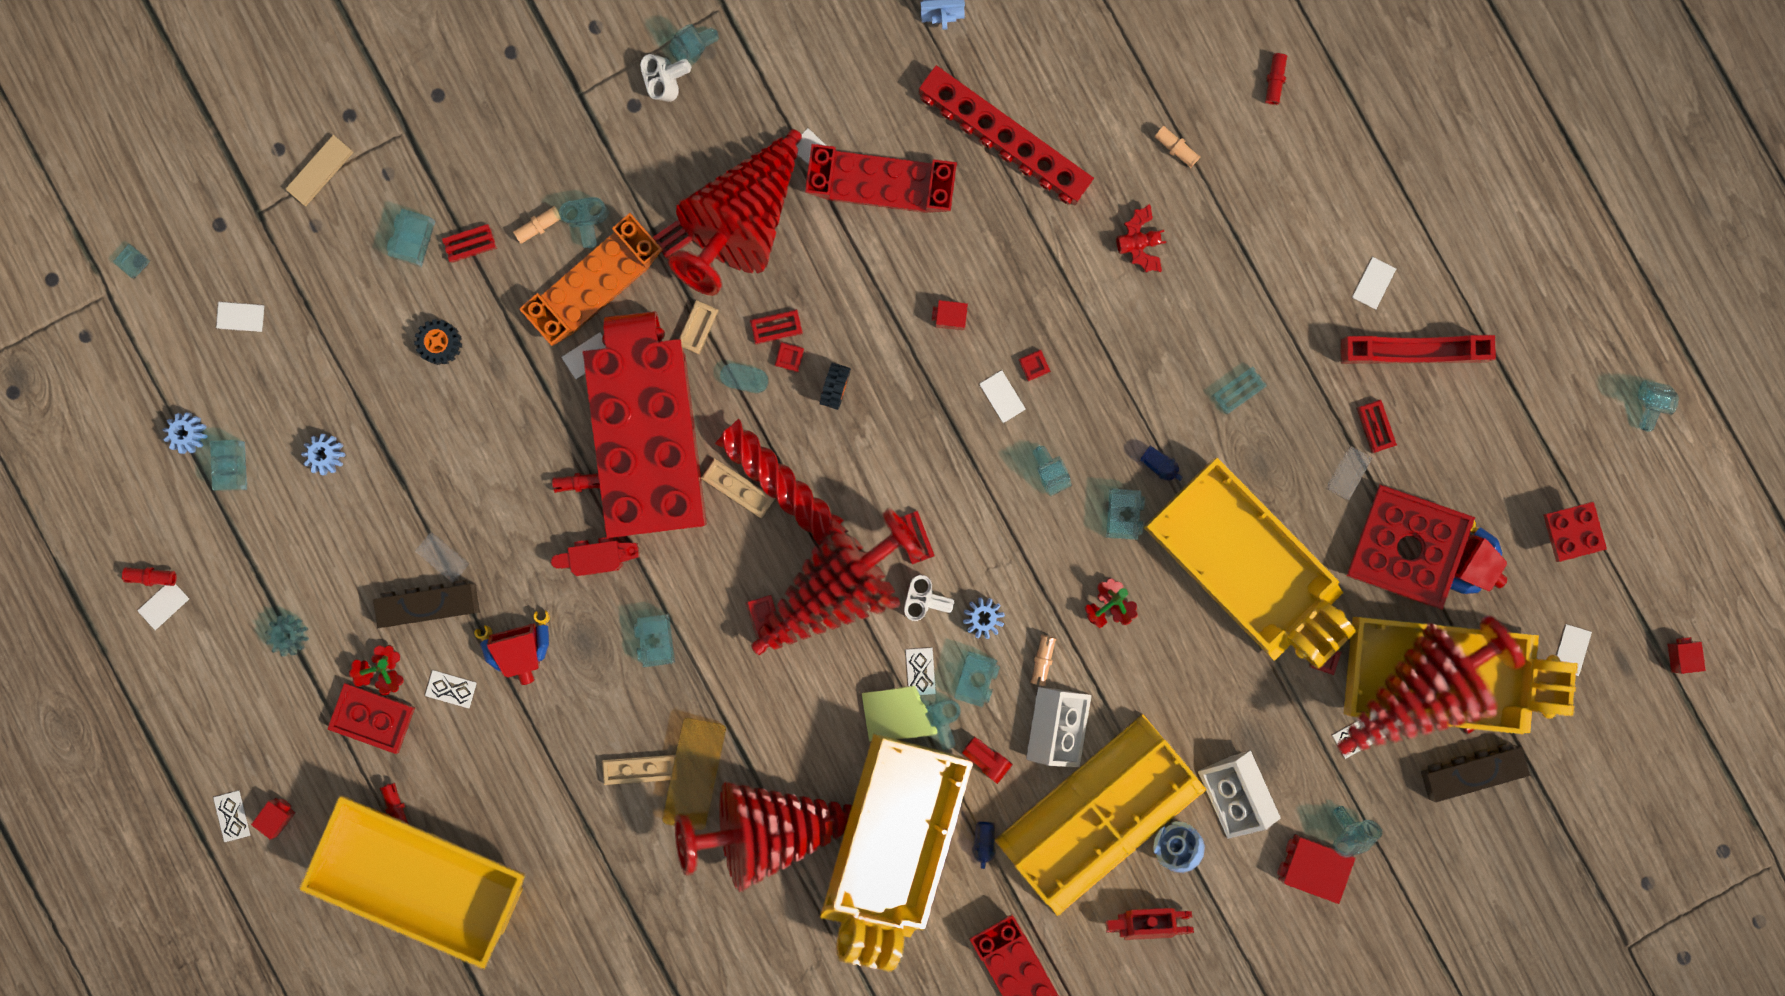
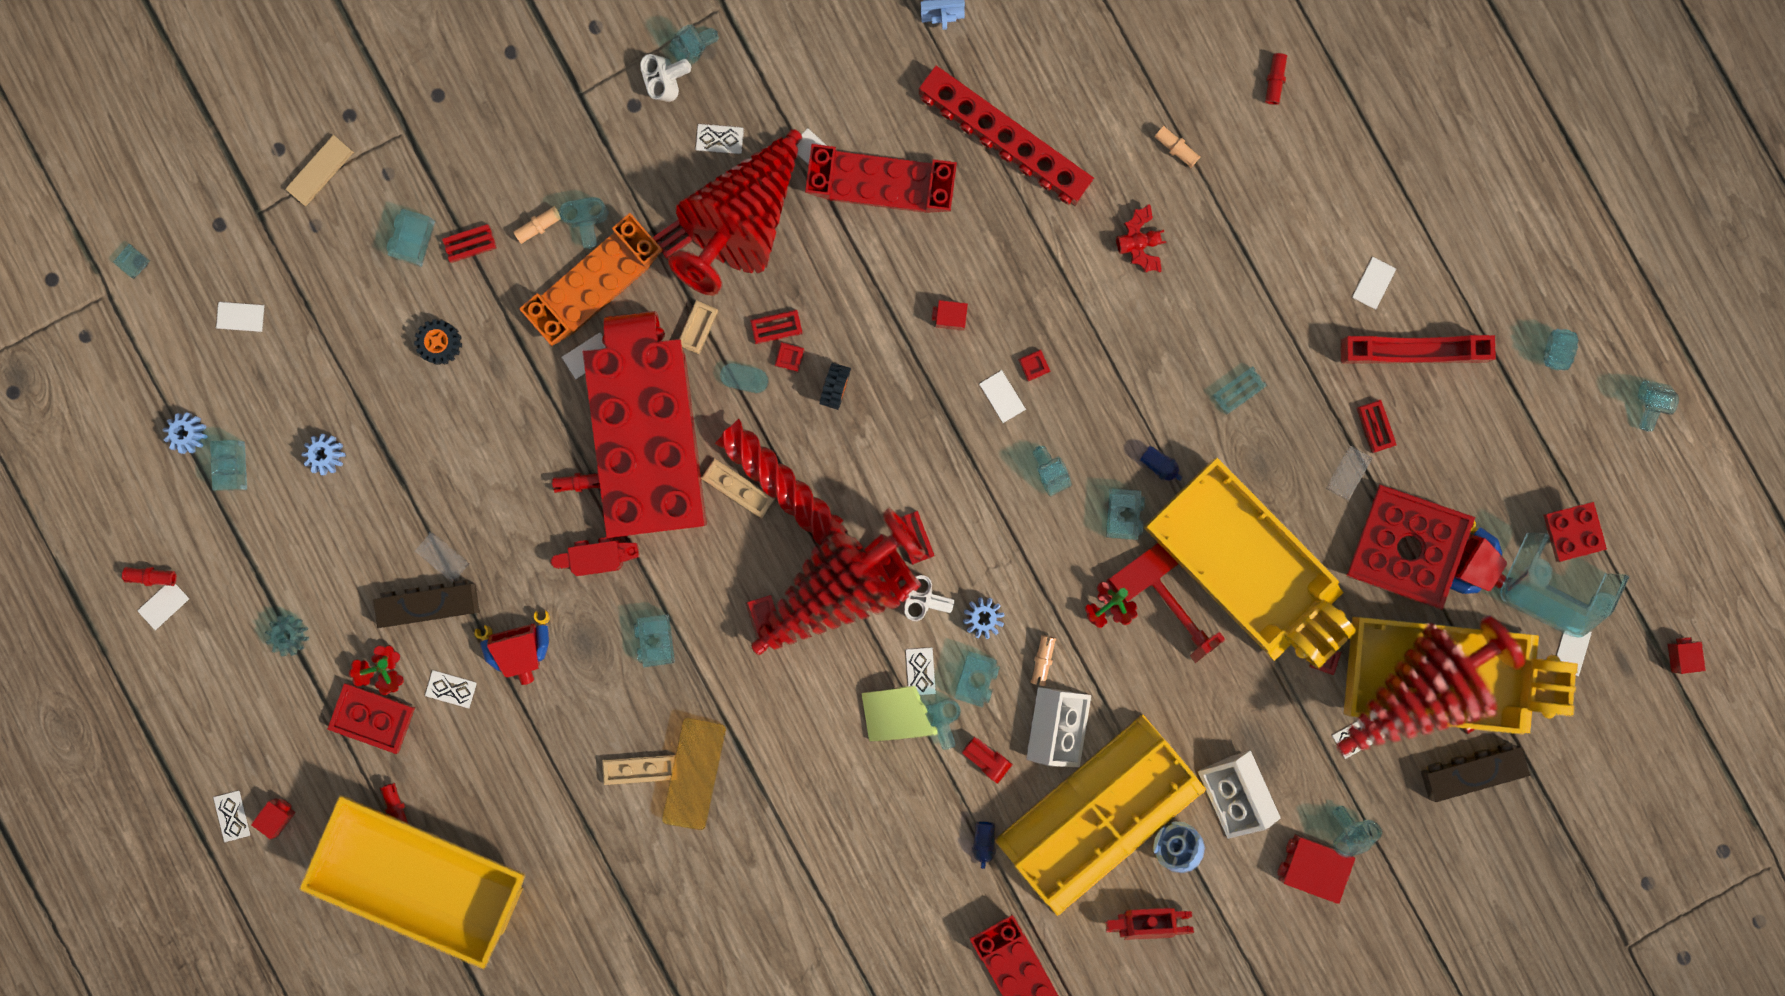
red plant [674,782,852,892] -> none
plate [820,734,973,972] -> none
none -> white sticker [696,124,744,154]
none -> red plate [864,534,921,602]
none -> red piece [1109,543,1226,663]
none -> clear light blue windscreen [1500,533,1629,637]
none -> clear light blue gear [1543,329,1579,371]

